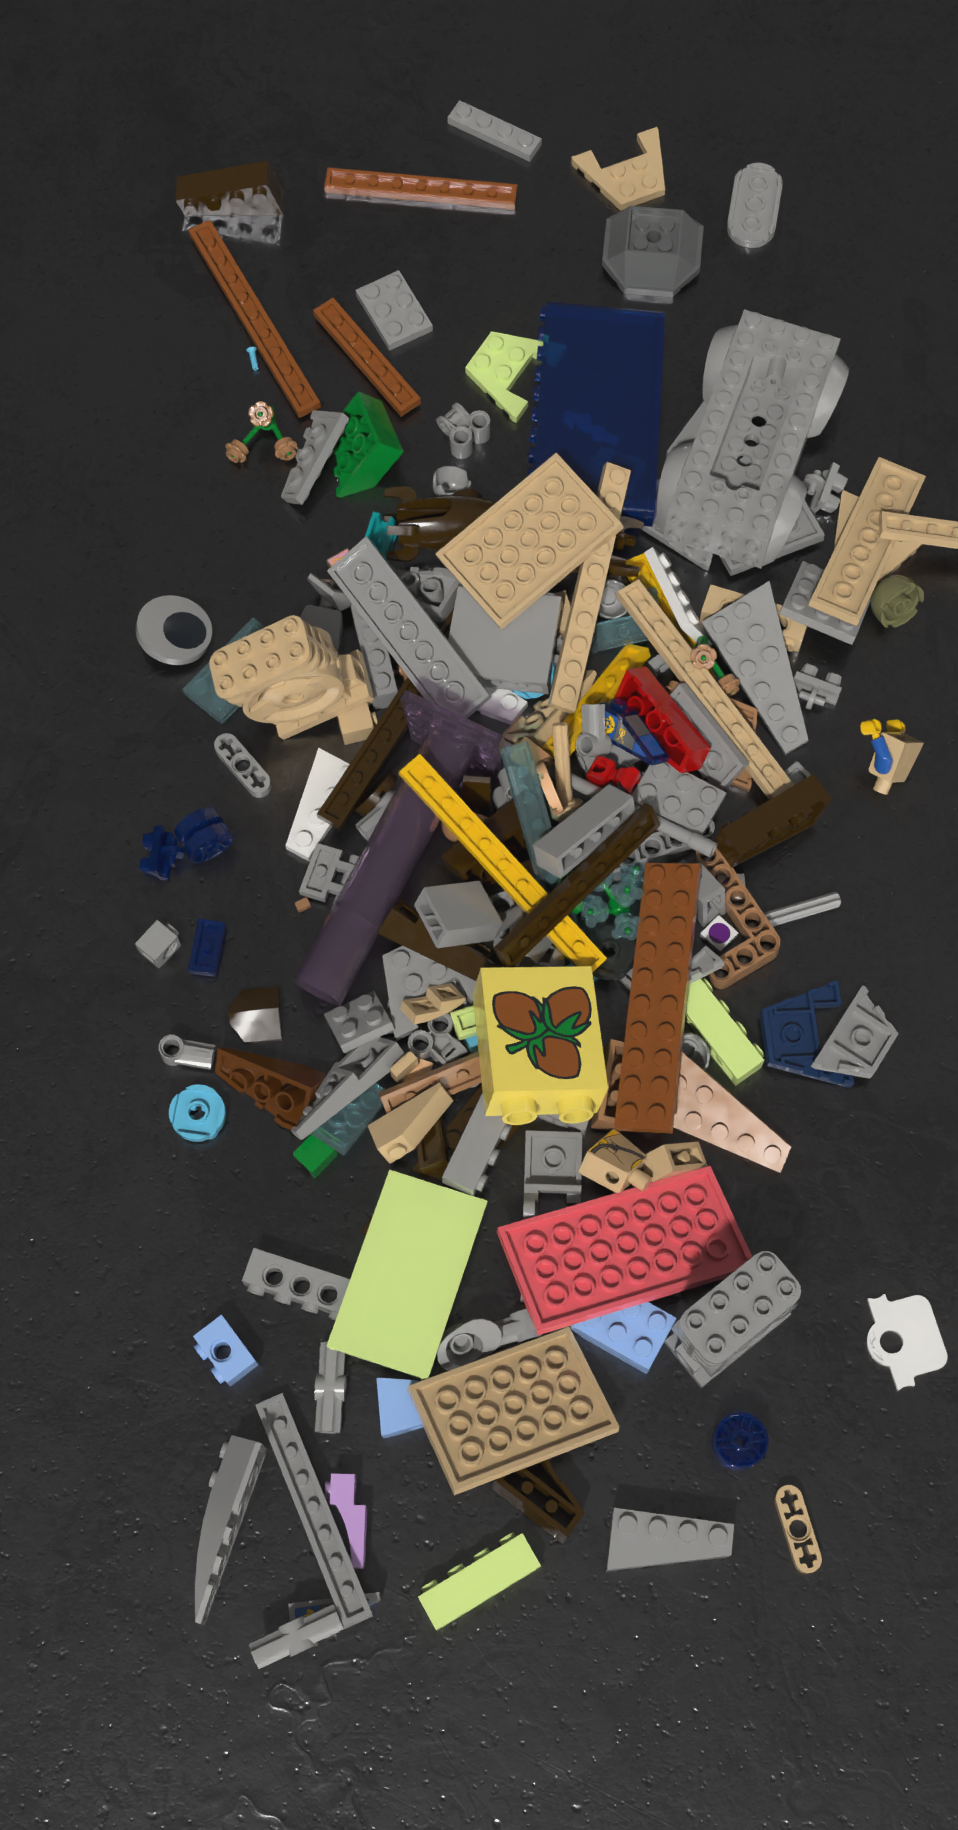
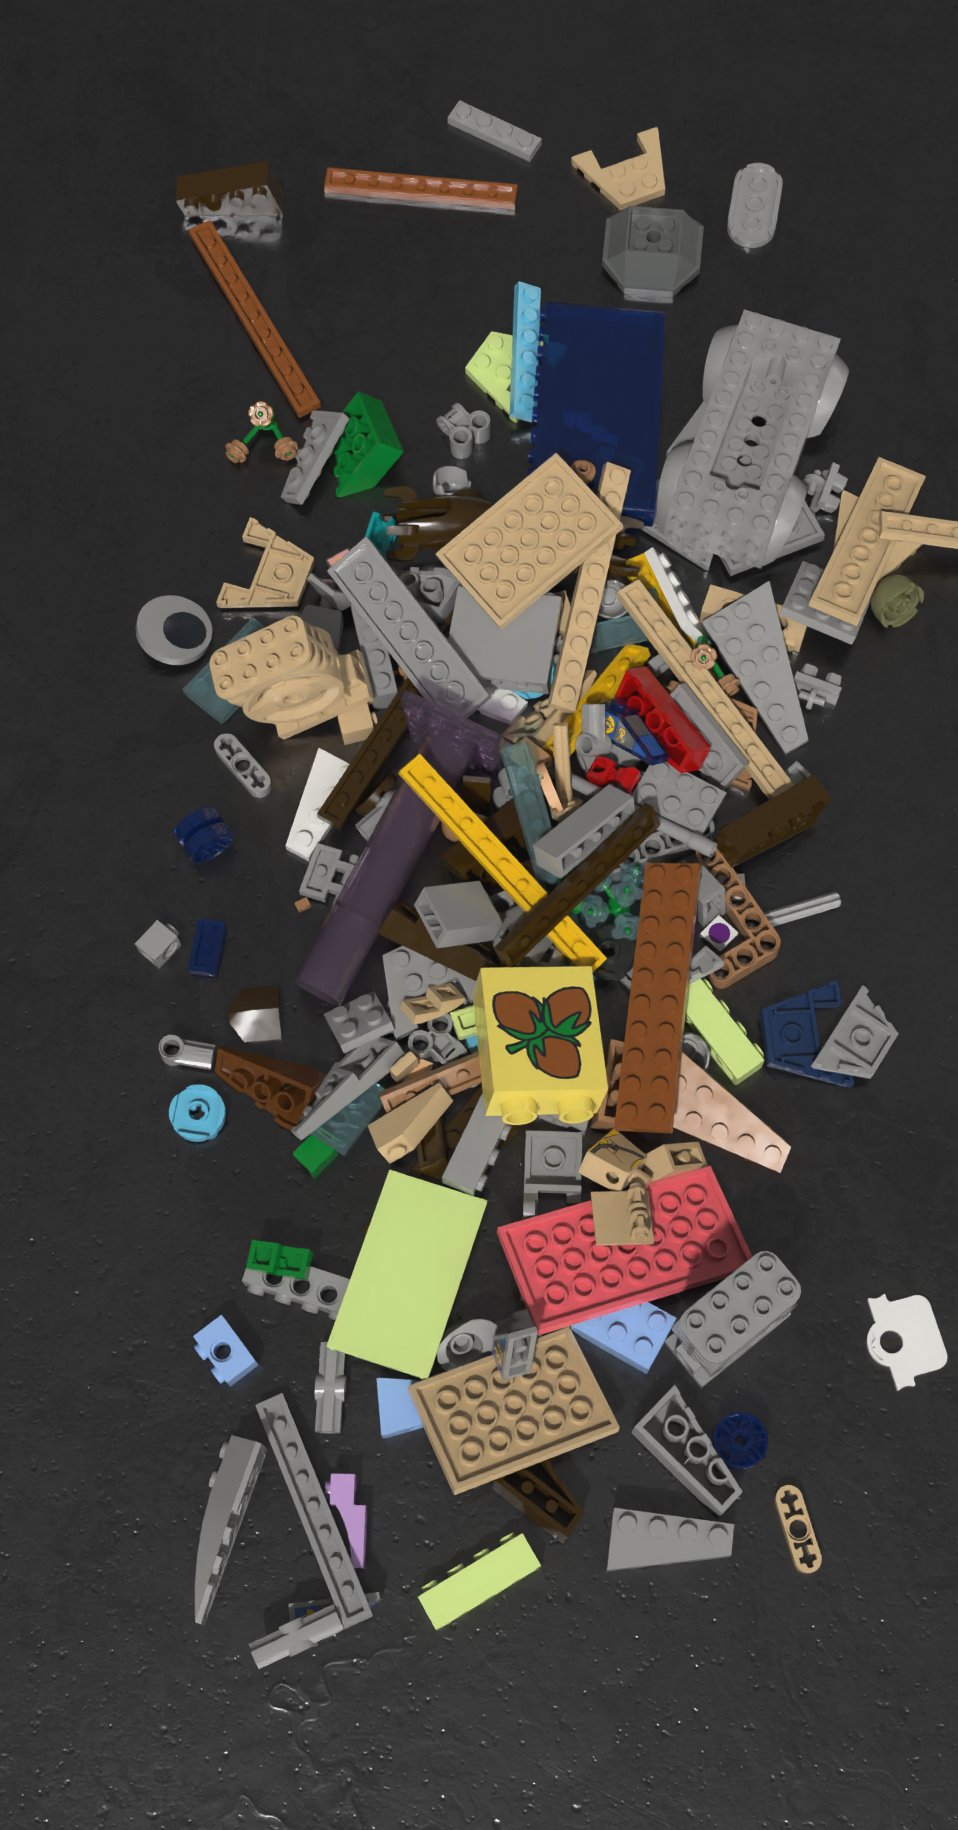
clear blue hips [139,825,184,880] -> none
medium azure piece [246,347,259,371] -> none
dark orange plate [313,298,421,417] -> none
light grey plate [356,270,433,351] -> none
torso [860,719,924,795] -> none
none -> tan wing [216,517,315,608]
none -> green slope [246,1240,313,1280]
none -> light grey slope [491,1326,538,1381]
none -> medium azure plate [510,281,541,423]
none -> medium nougat plate [570,460,596,485]
none -> tan hinge [591,1183,654,1246]
none -> light grey wedge [631,1385,743,1518]

